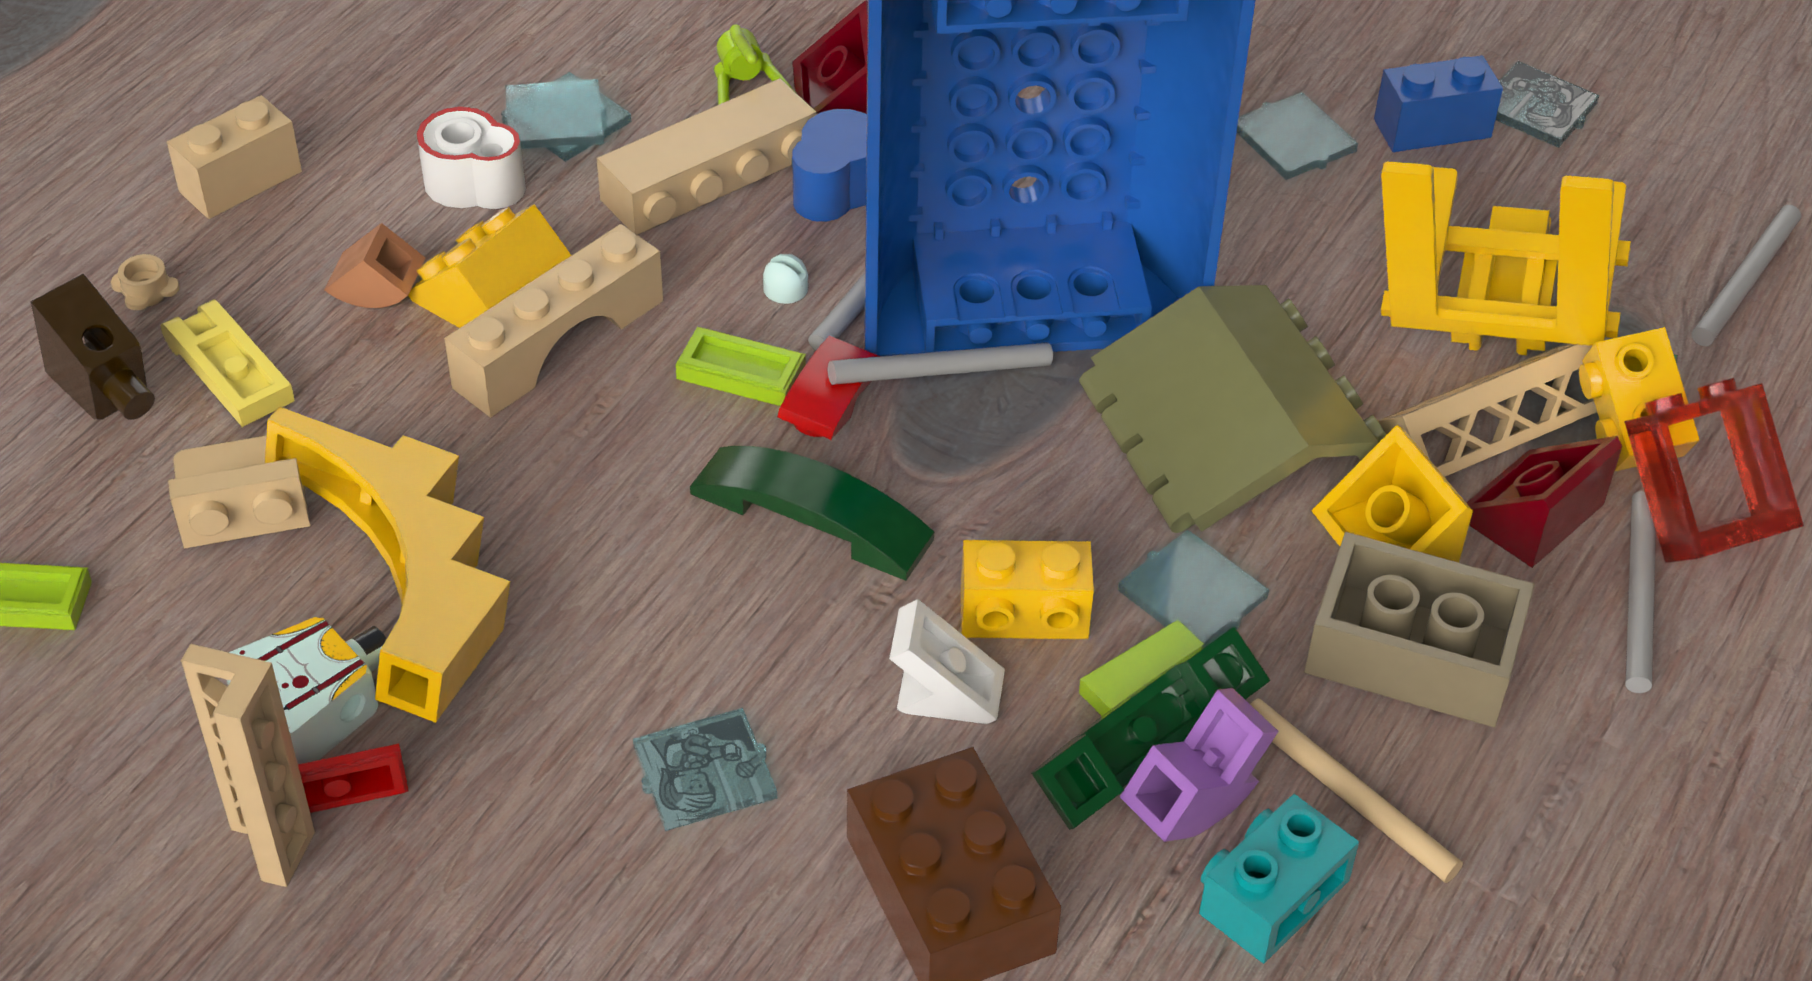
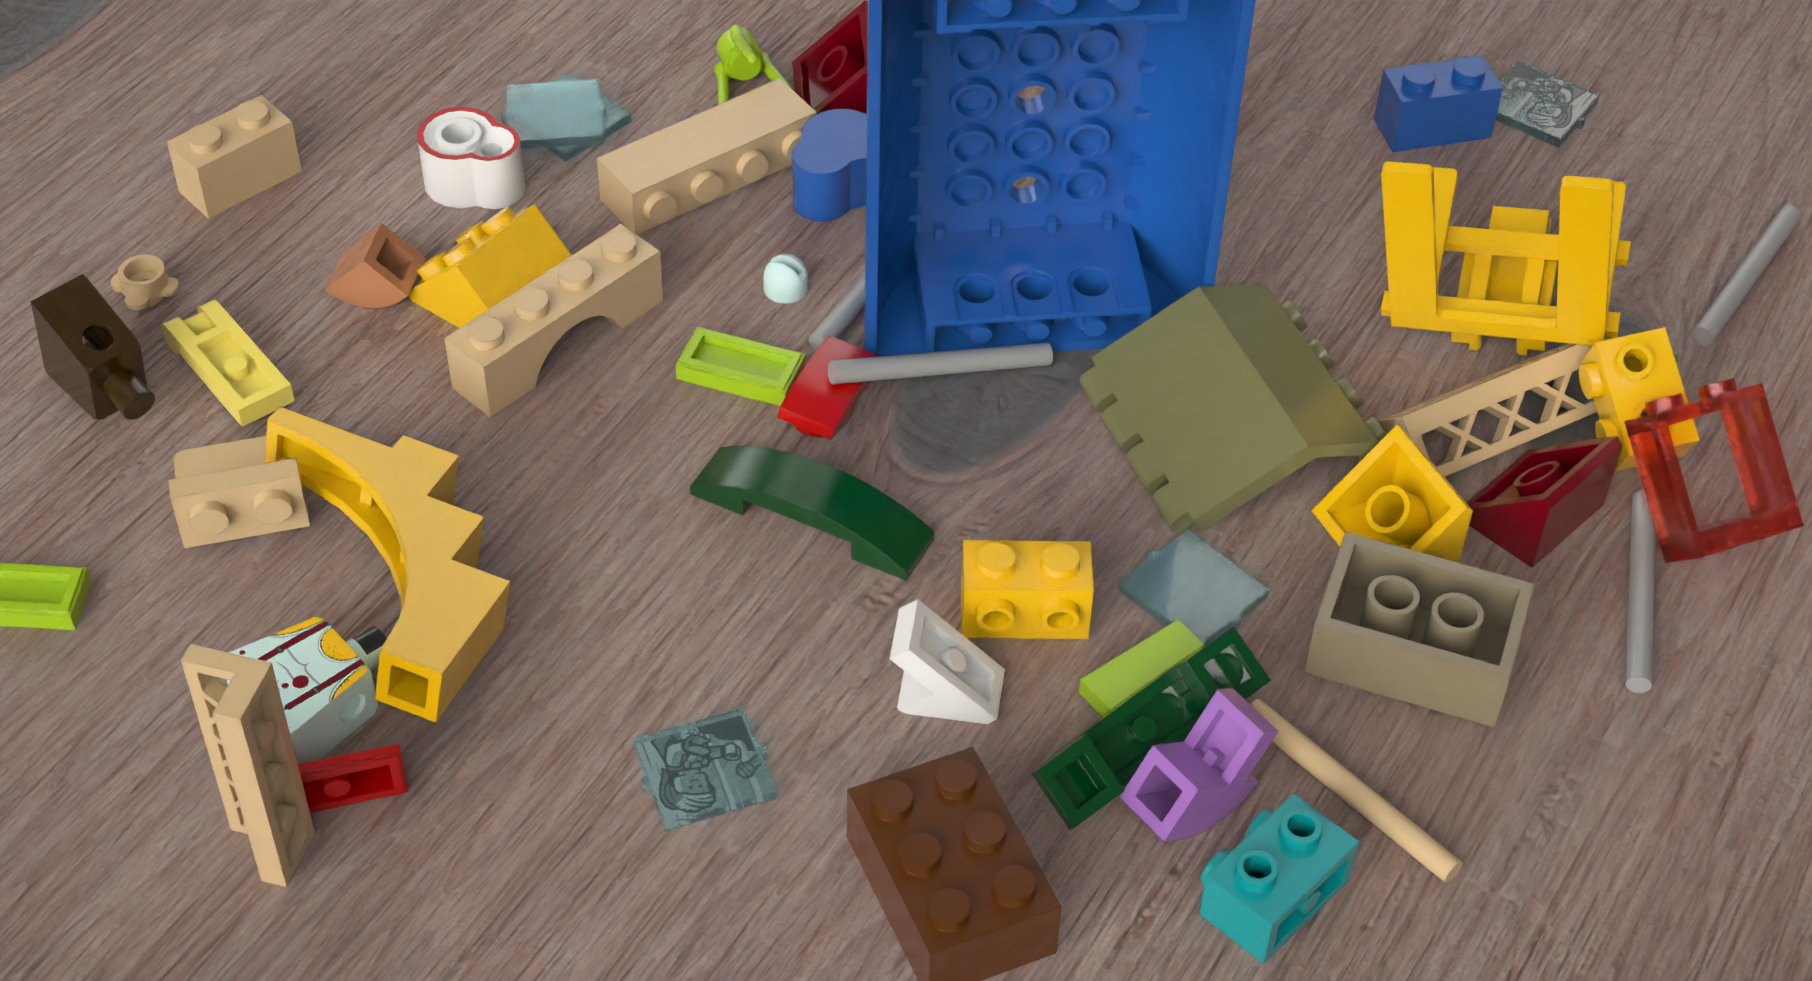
clear light blue piece [1237,92,1358,180] -> none

